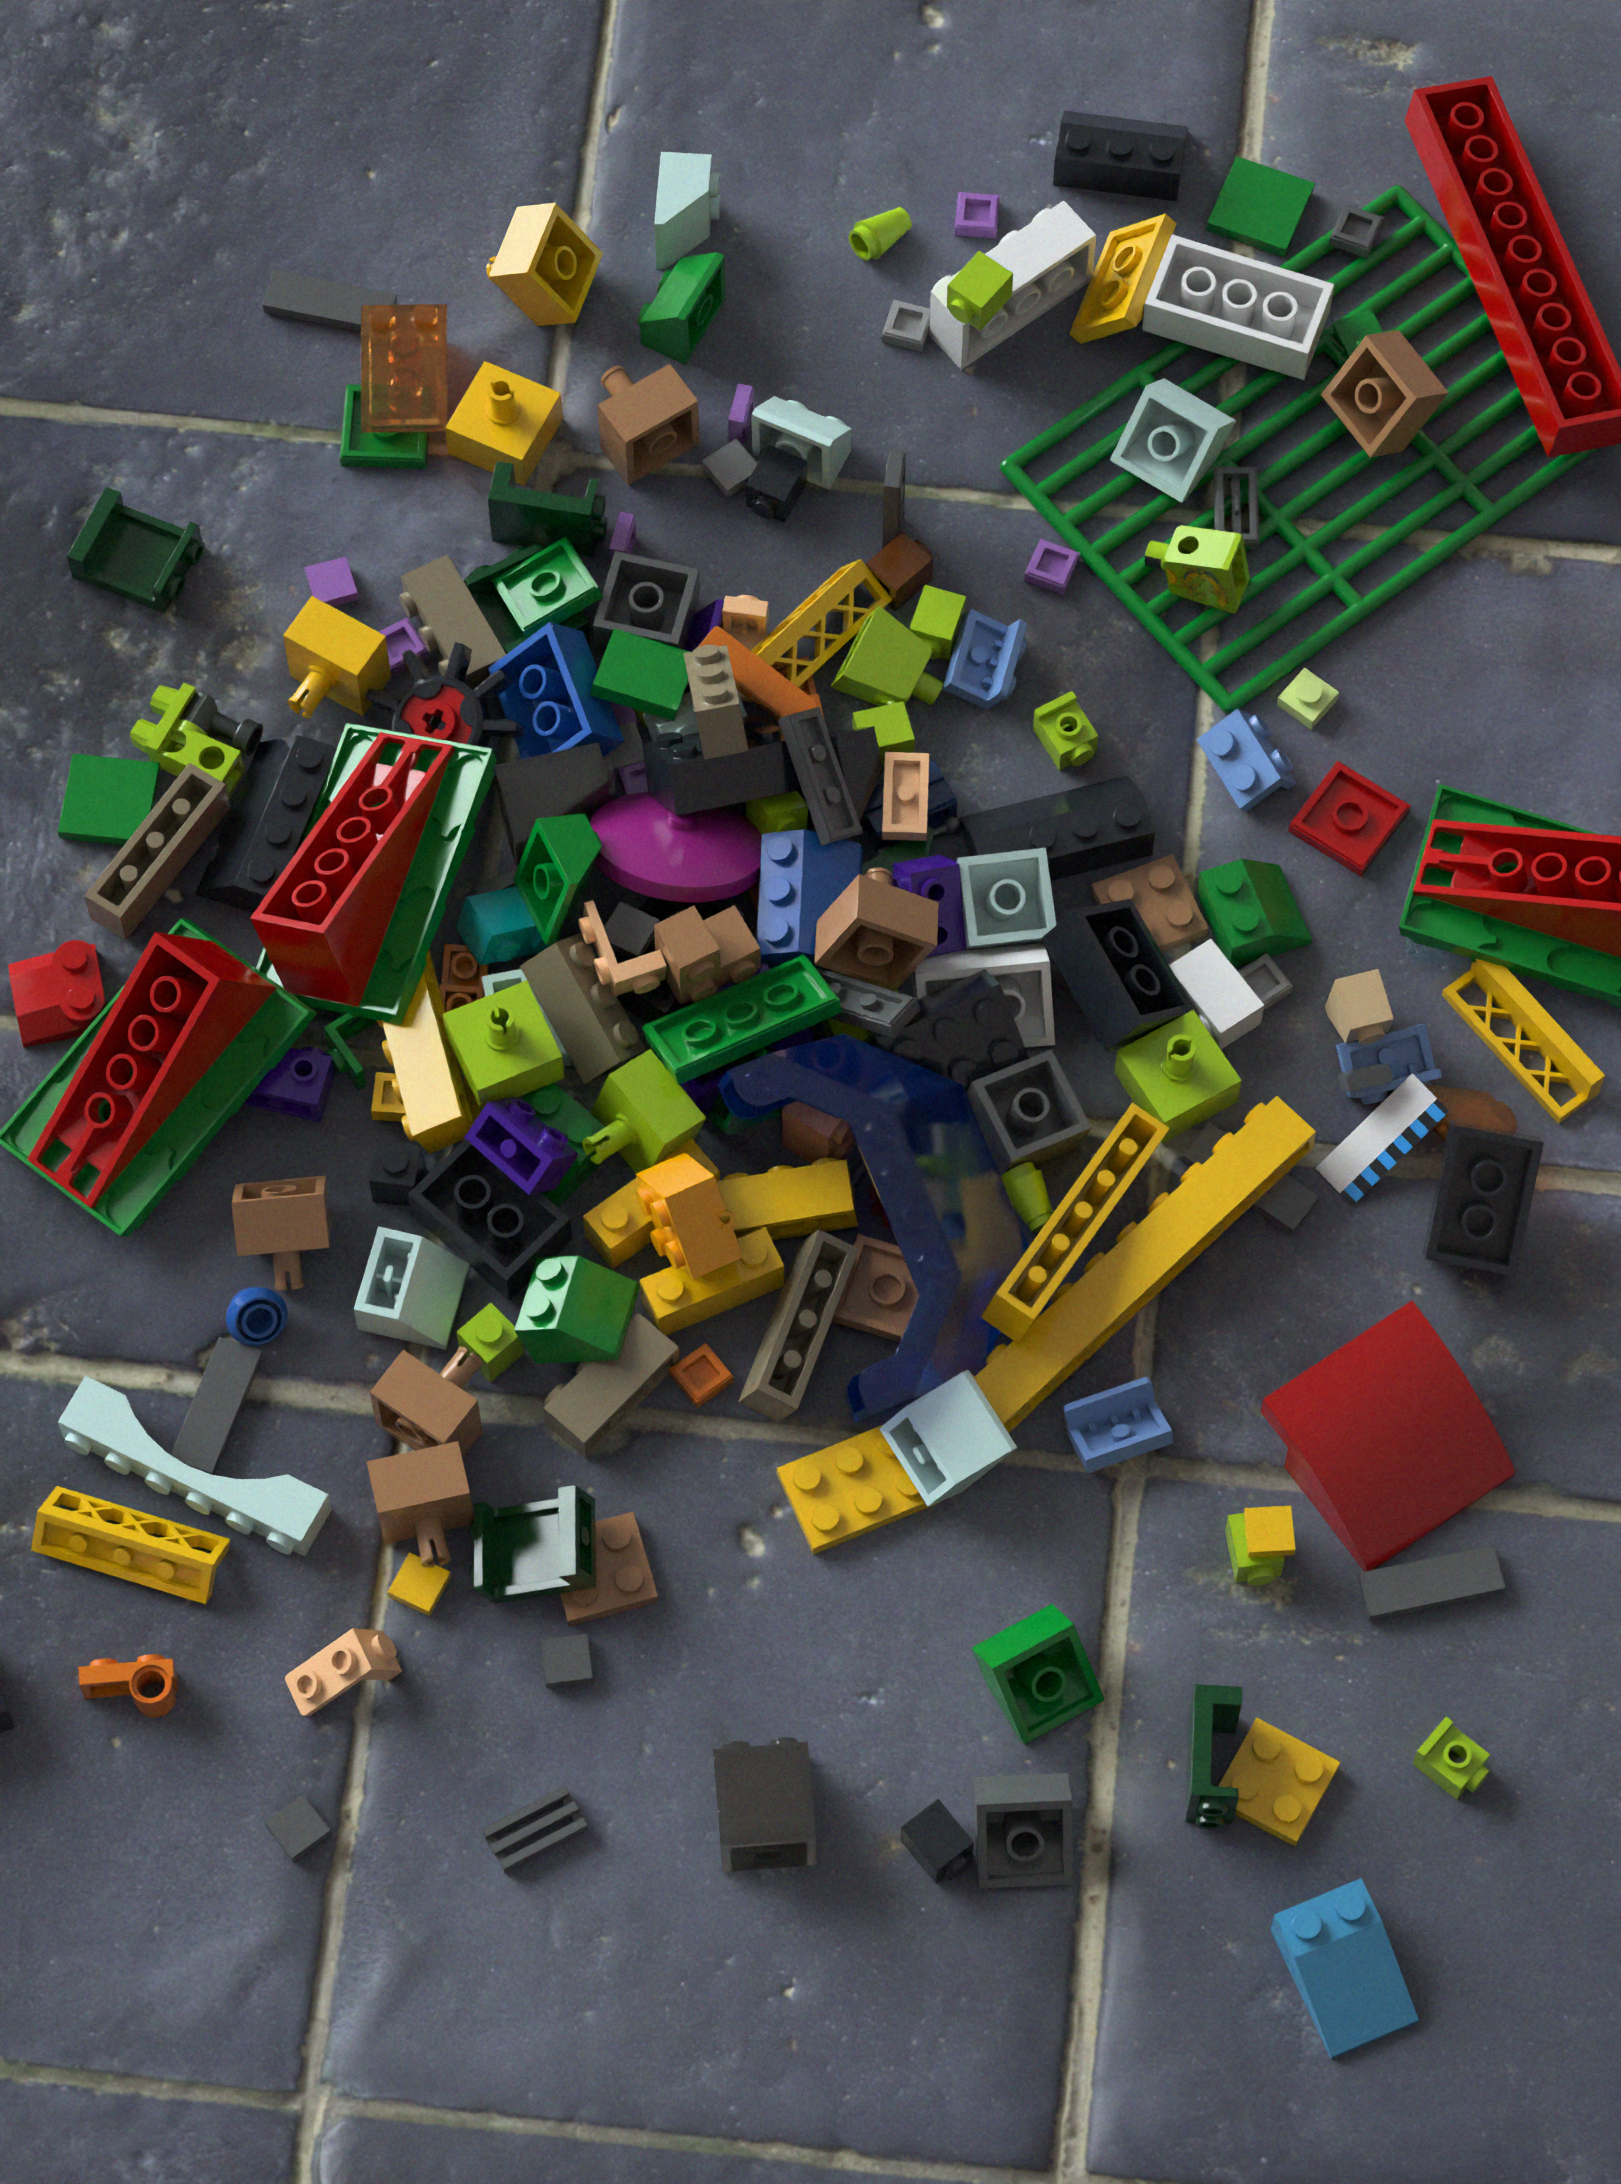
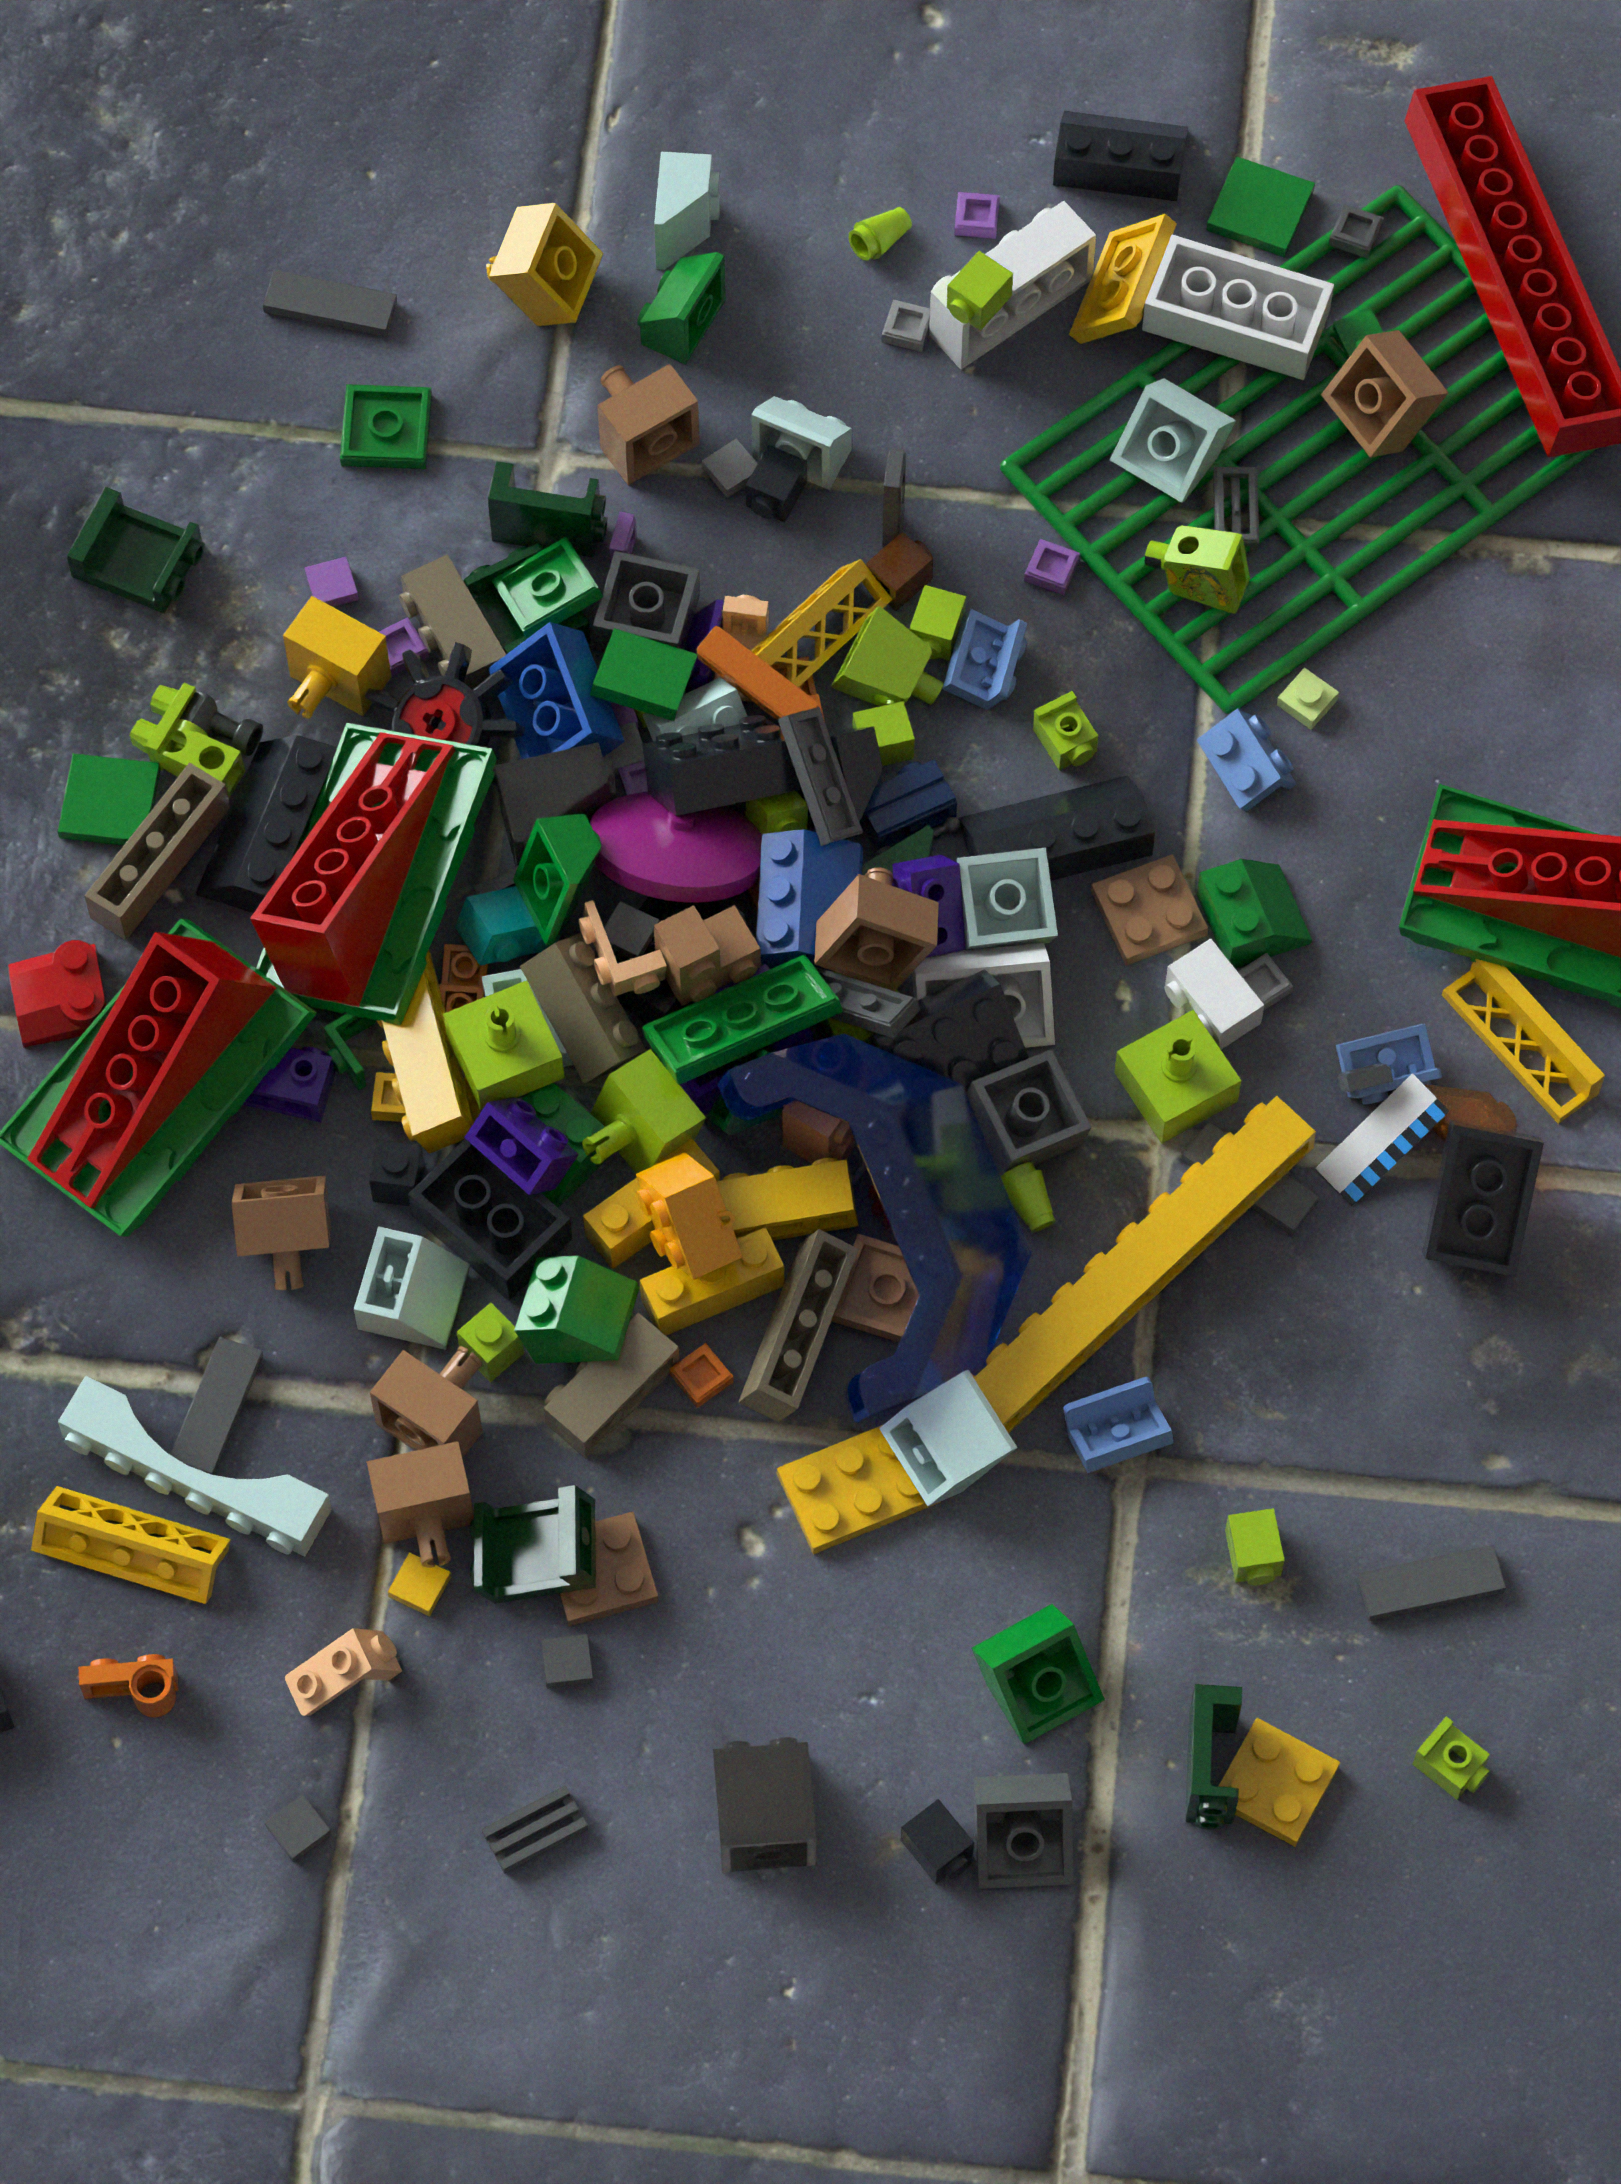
blue cone [226,1287,288,1347] -> none
clear orange slope [361,304,449,433] -> none
yellow brick [445,361,563,486] -> none
dark tan brick [683,645,748,760] -> none
medium lavender tile [728,383,755,444] -> none
light nougat plate [882,752,929,841] -> none
yellow brick [981,1102,1170,1343] -> none
black brick [1042,899,1195,1052] -> none
yellow tile [1243,1505,1296,1558] -> none
red slope [1261,1300,1516,1572] -> none
dark azure slope [1270,1878,1419,2059] -> none
red tile [1288,760,1411,877] -> none
tan slope [1325,969,1394,1045] -> none

